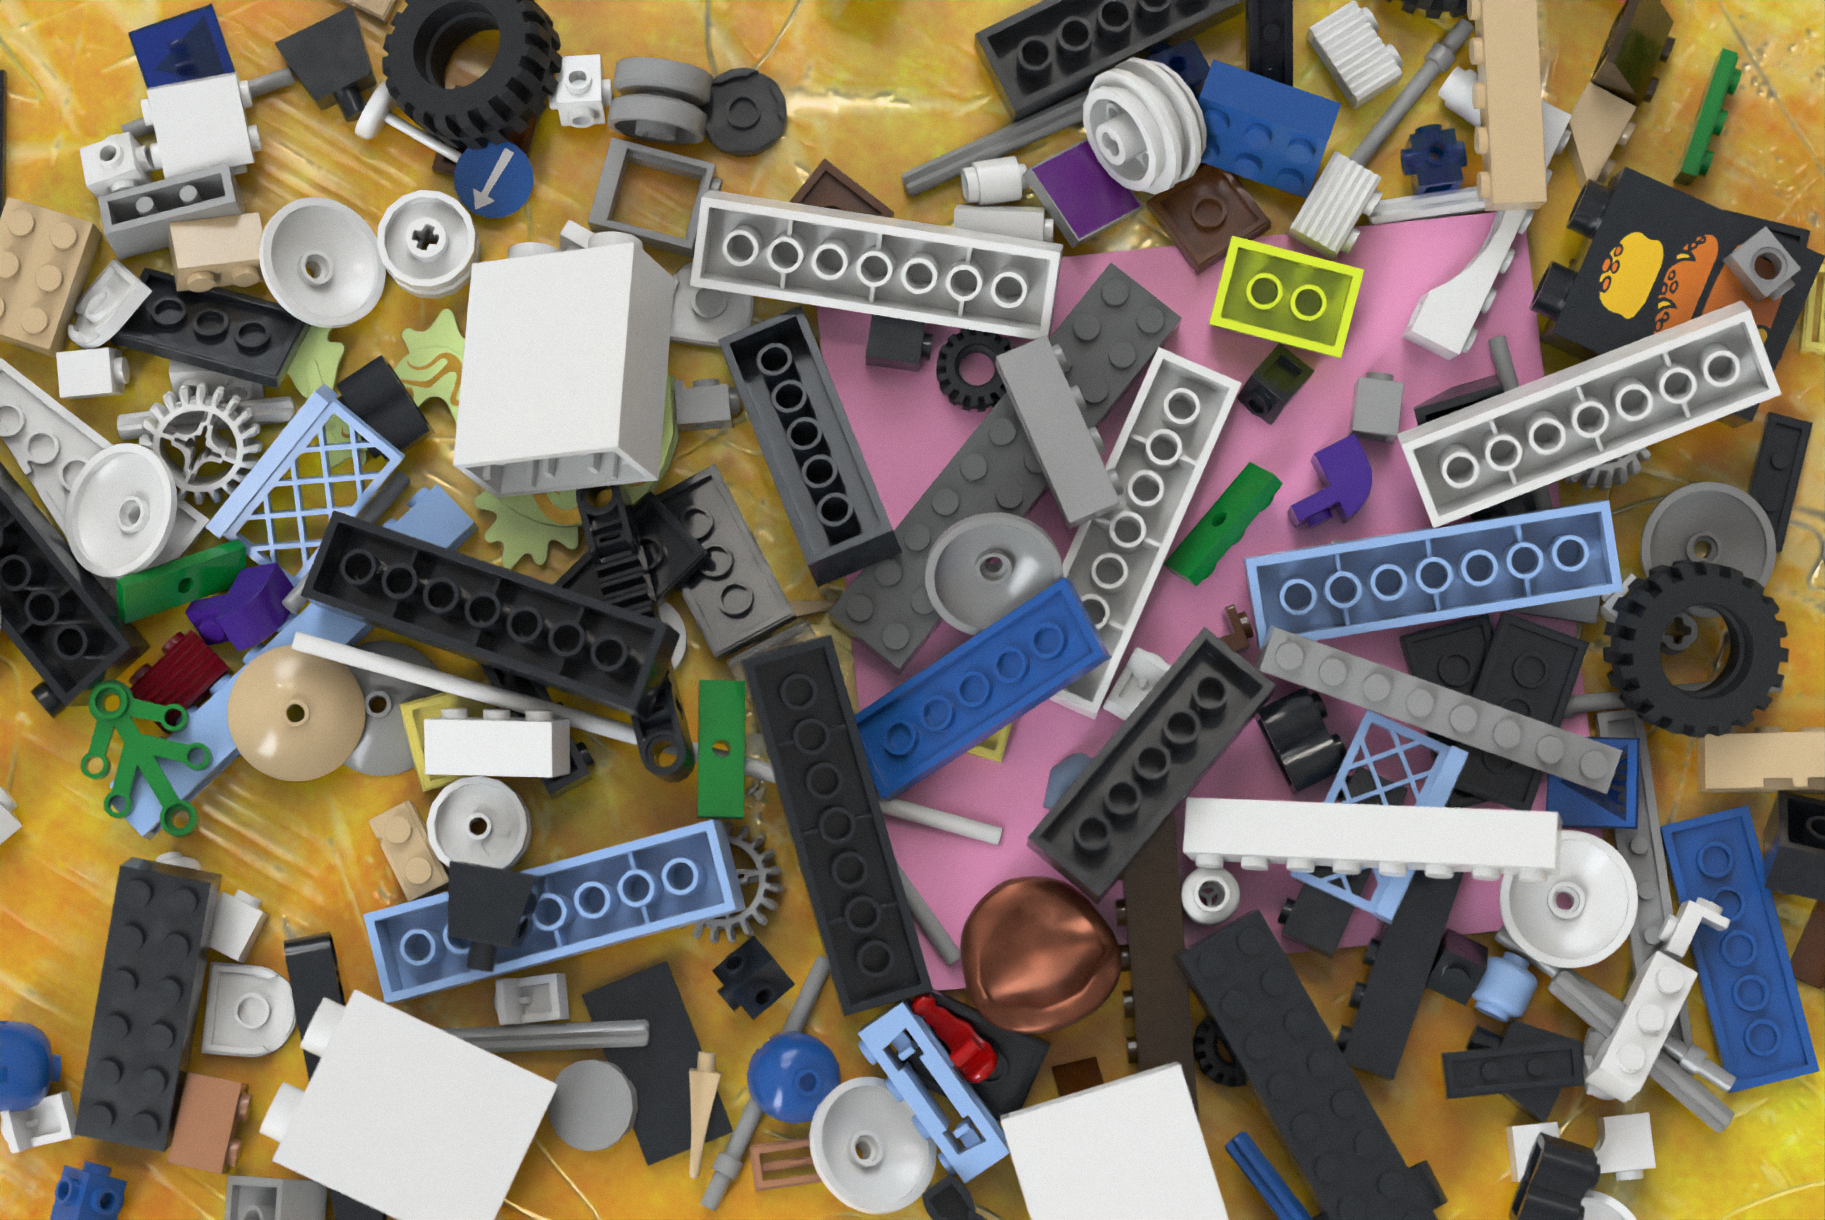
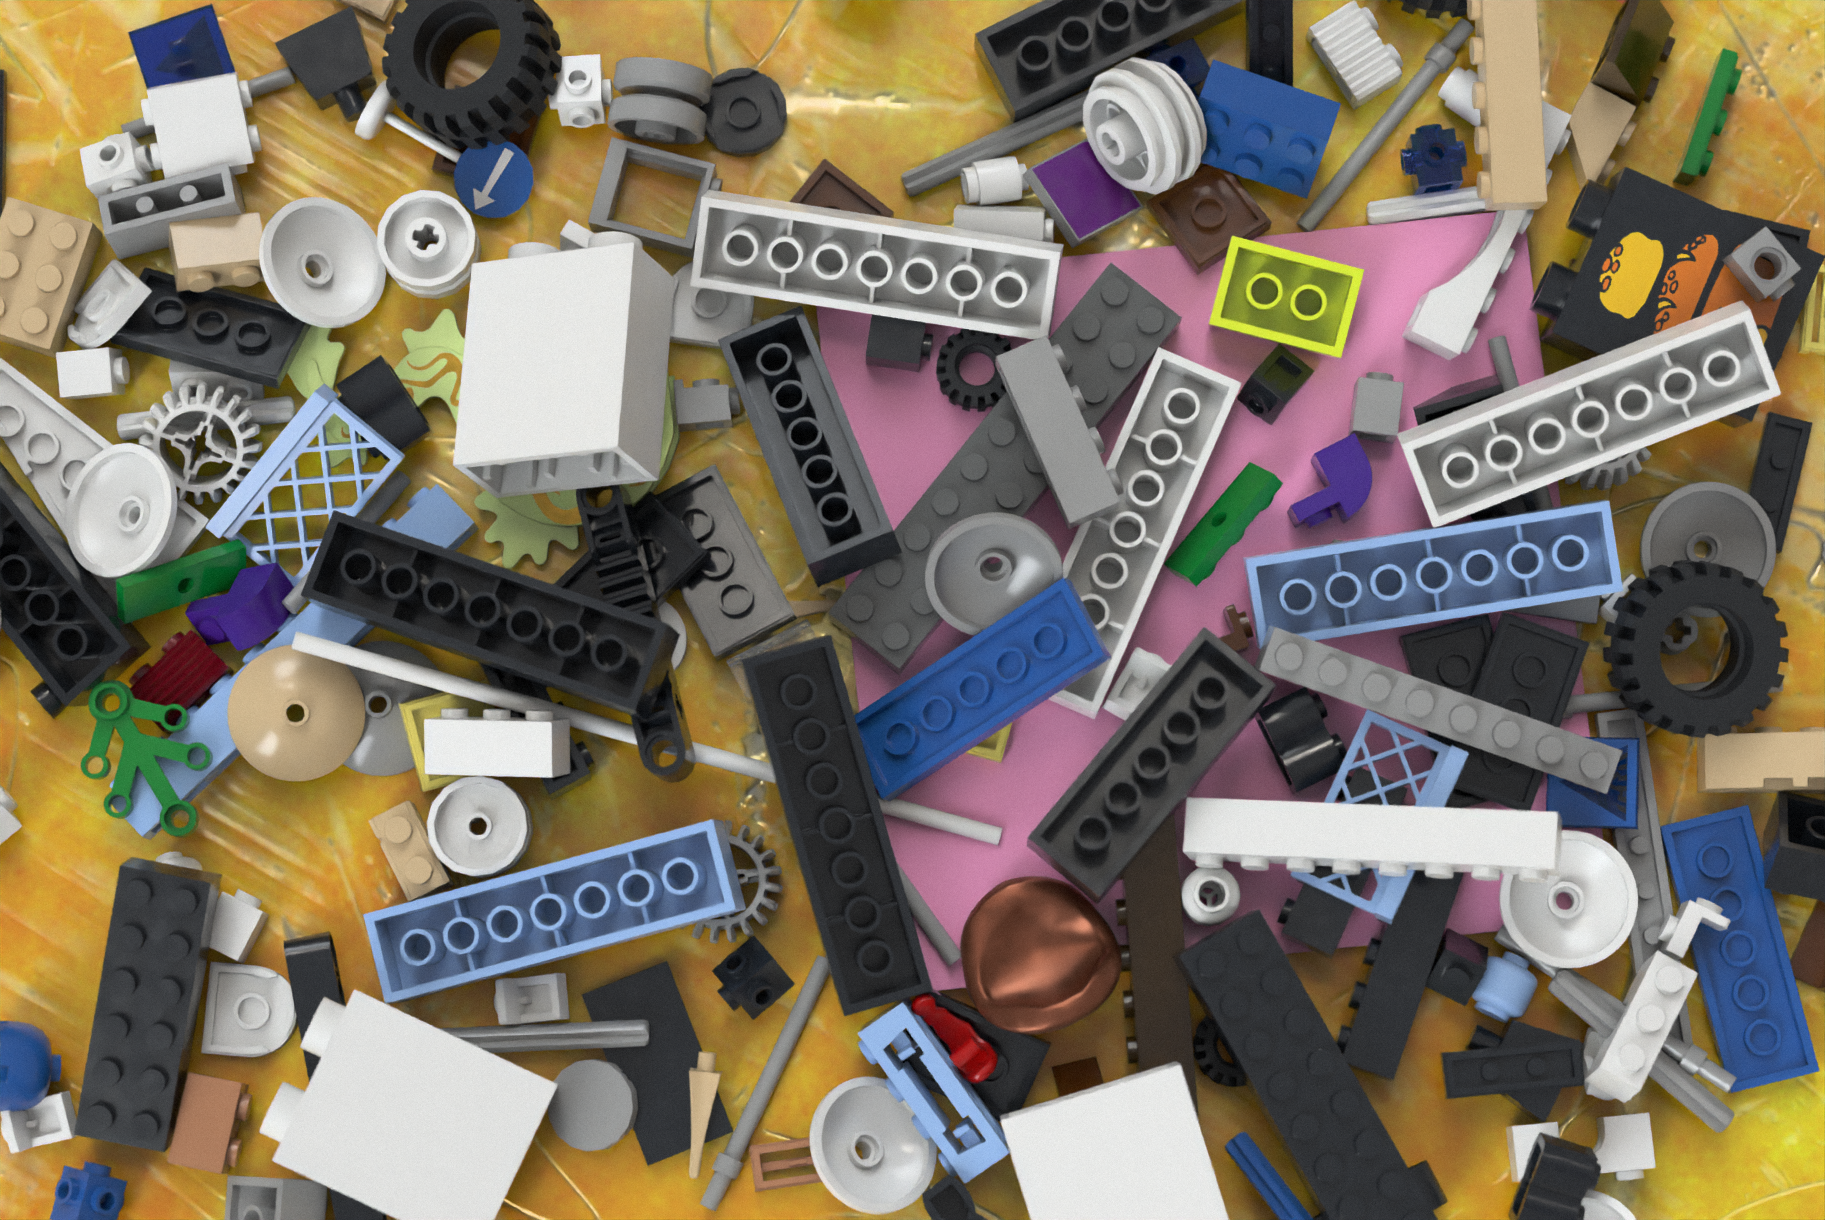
black torso [448,861,546,972] -> none
green tile [697,680,746,820] -> none
blue cylinder [747,1031,841,1124] -> none
sand blue arm [1043,753,1094,810] -> none
white brick [1287,151,1383,261] -> none

